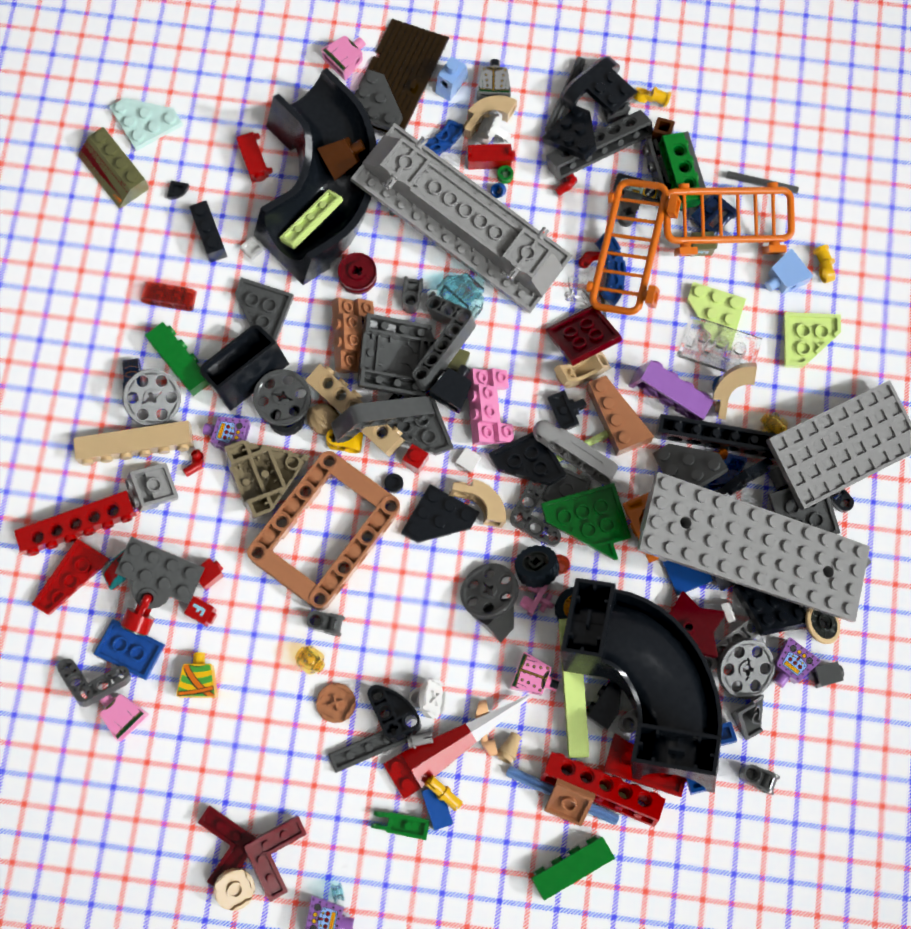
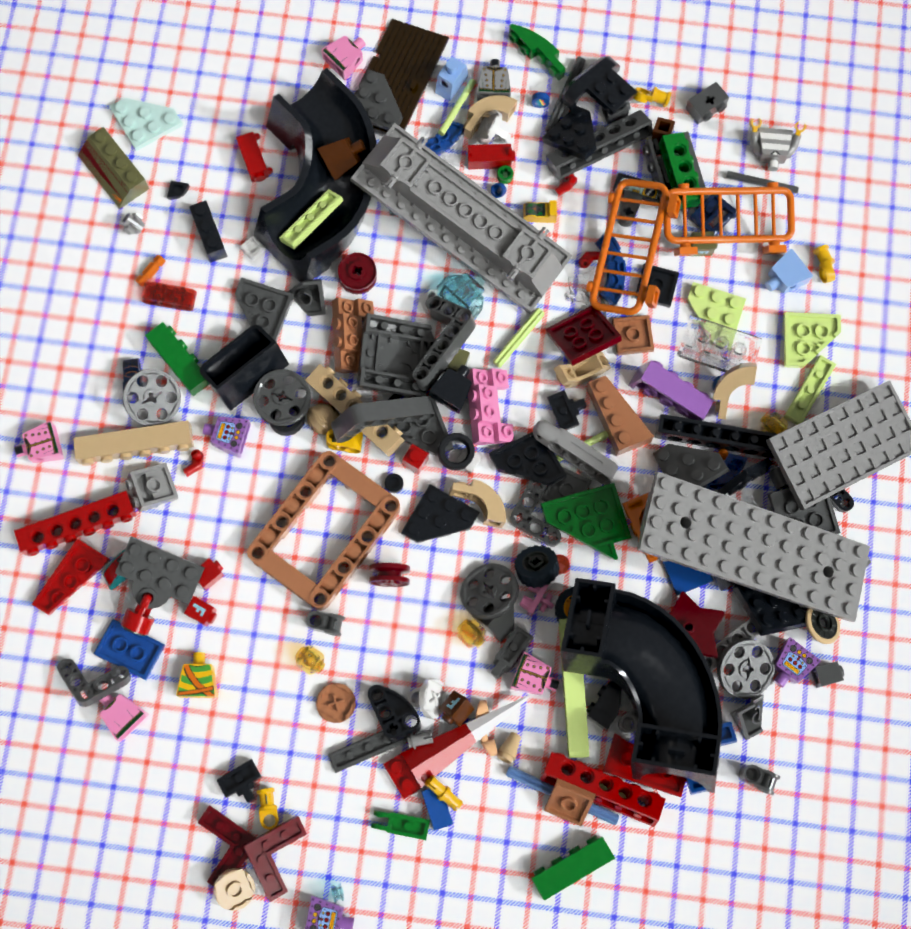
dark tan wedge [224,440,310,519] -> none
dark grey piece [402,276,423,314] -> none
white tile [721,602,738,624] -> none
none -> bright pink torso [14,421,64,463]
none -> light grey gear [121,212,145,235]
none -> orange axle [135,255,166,287]
none -> black hinge [216,759,262,803]
none -> yellow connector [256,788,279,830]
none -> dark grey slope [288,279,326,316]
none -> dark red wheel [369,562,410,587]
none -> black tyre [437,433,475,471]
none -> yellowish green bar [438,79,476,136]
none -> reddish brown brick [439,690,475,727]
none -> clear yellow head [457,619,486,648]
none -> dark grey hinge [491,626,534,680]
none -> yellowish green axle [493,308,545,368]
none -> green slope [508,24,565,81]
none -> yellow leg [523,200,557,223]
none -> blue tile [531,92,550,108]
none -> nougat tile [612,315,655,356]
none -> black tile [634,263,679,308]
none -> dark grey brick [685,81,730,124]
none -> light grey torso [749,118,806,171]
none -> yellowish green tile [783,355,837,425]

